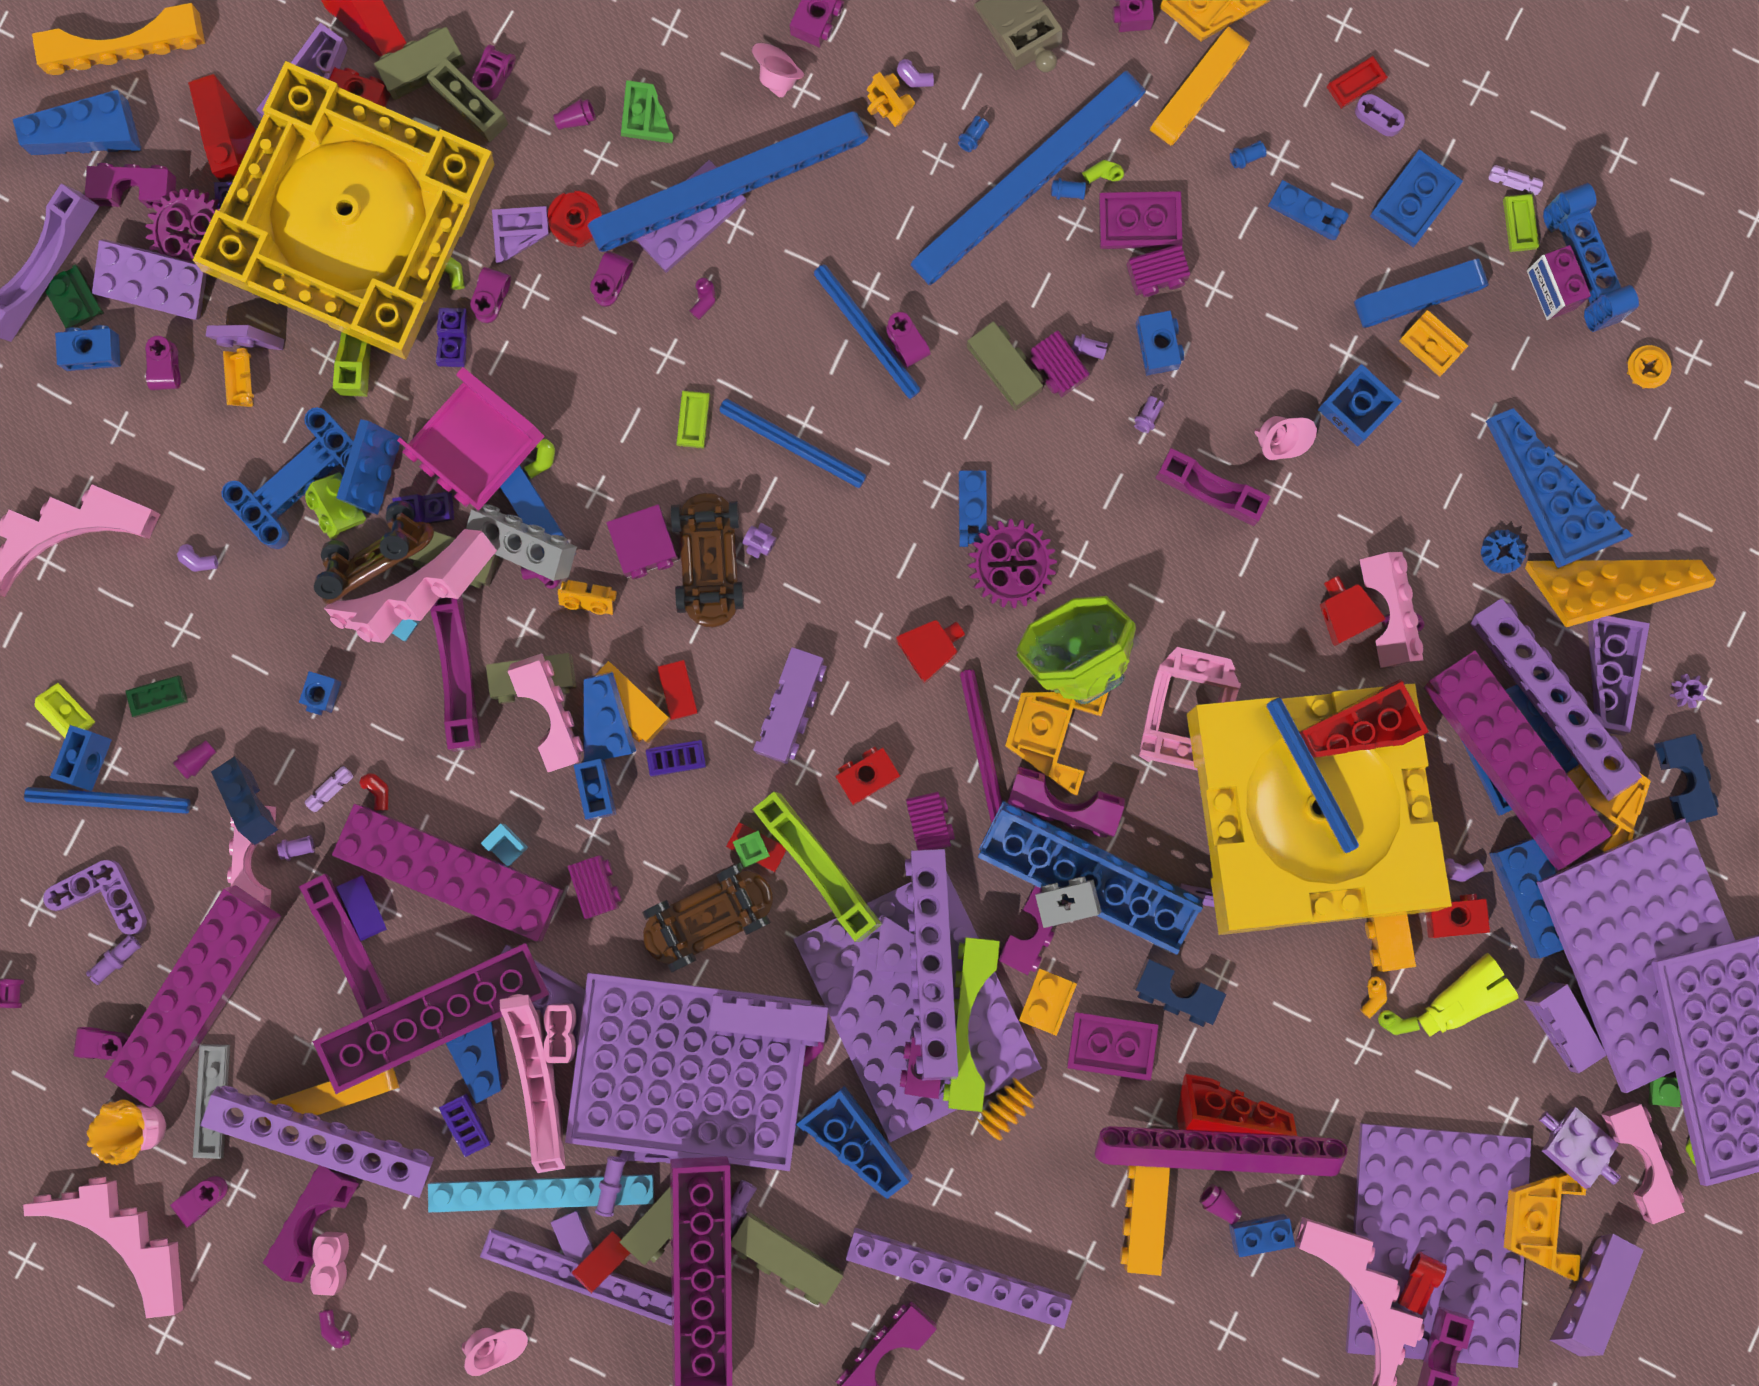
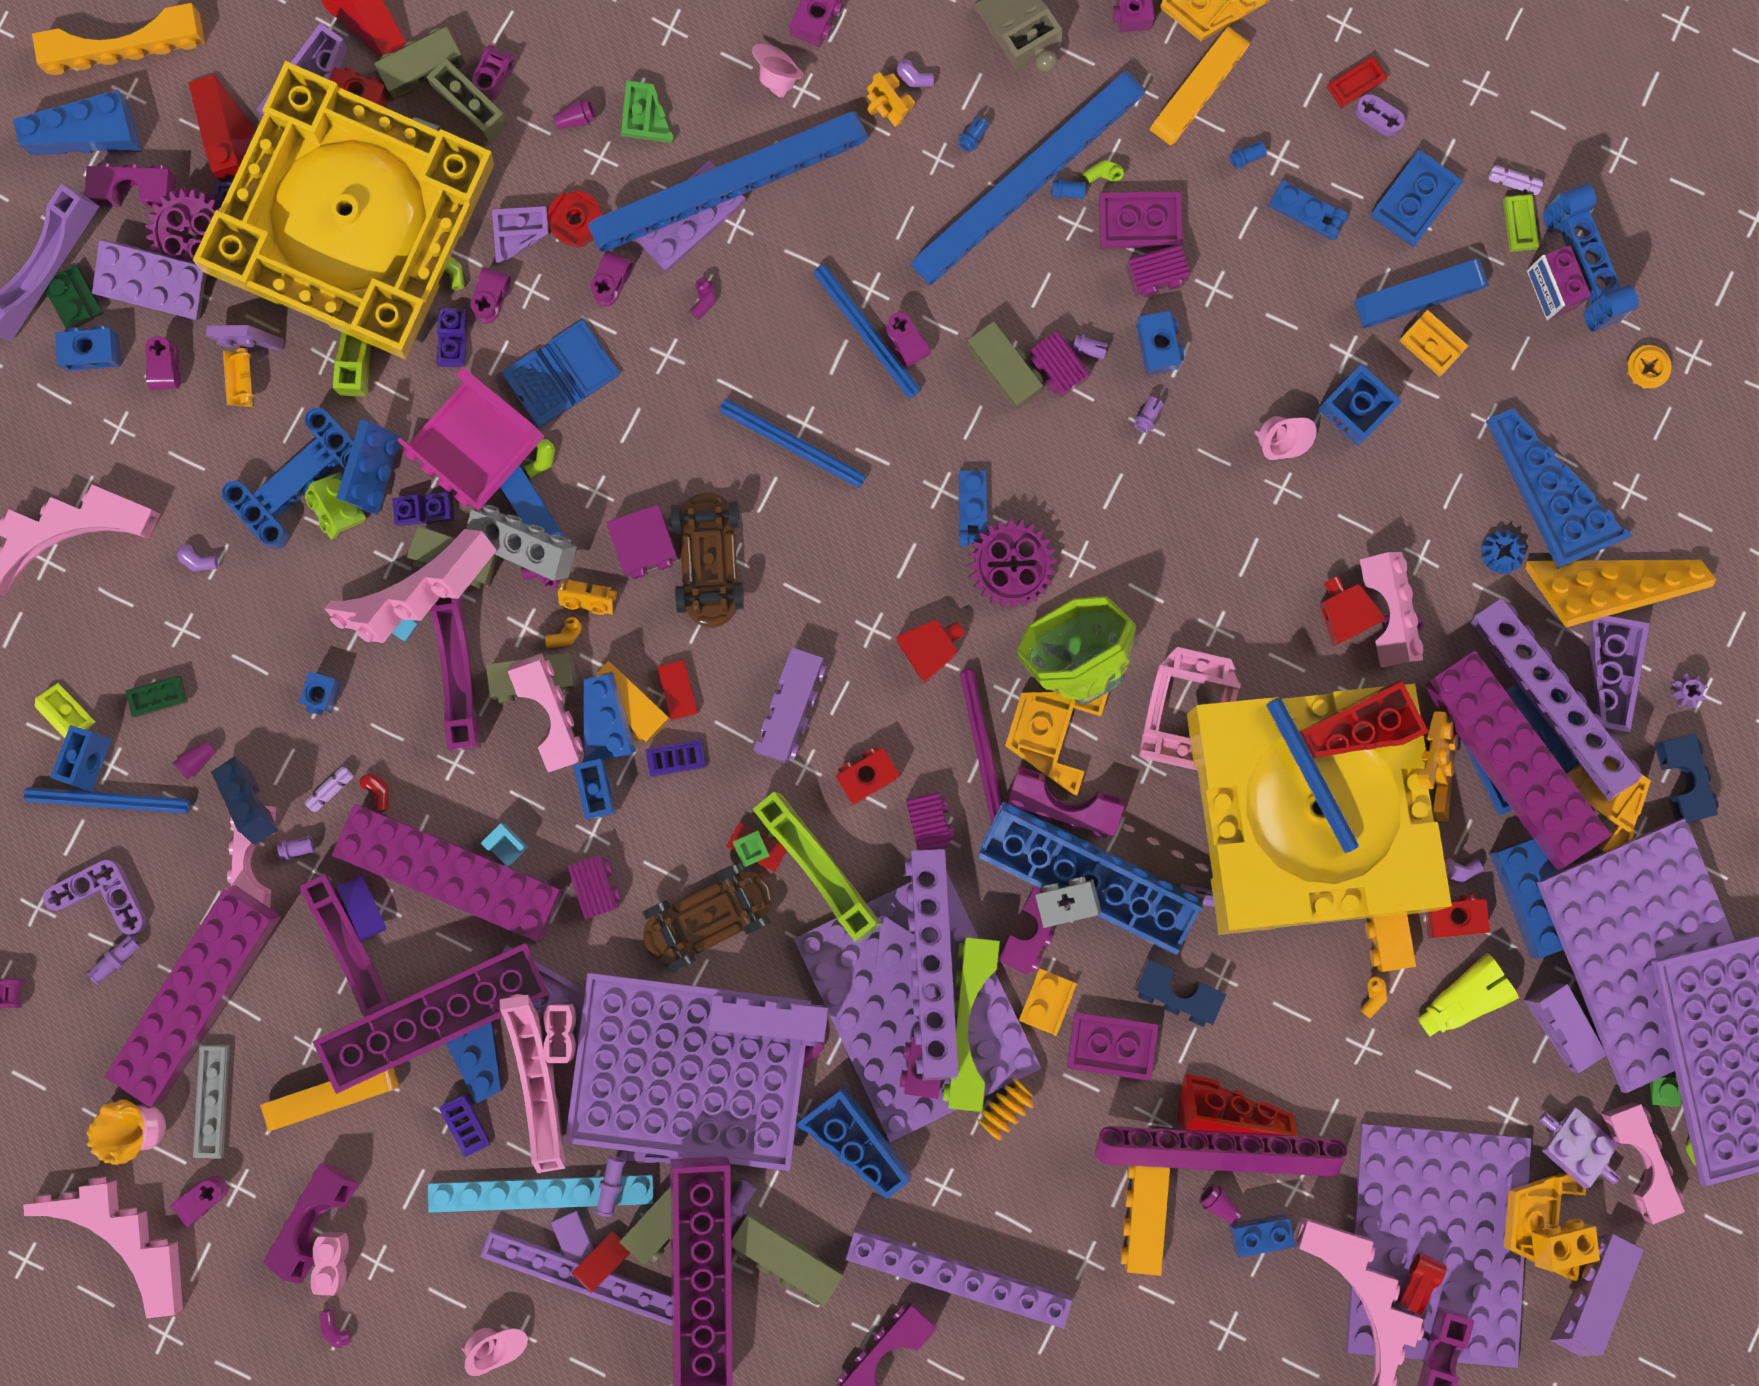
magenta piece [73,1027,130,1060] -> none
medium lavender brick [200,1086,434,1198] -> none
piece [314,501,434,604] -> none
lime tile [676,391,710,448] -> none
medium lavender gear [743,523,776,558] -> none
magenta arch [1155,448,1271,526] -> none
lime arm [1378,1010,1420,1035] -> none
none -> blue piece [501,319,620,428]
none -> light orange arm [545,617,581,649]
none -> light orange wing [1417,712,1458,822]
none -> light orange brick [1531,1219,1600,1272]

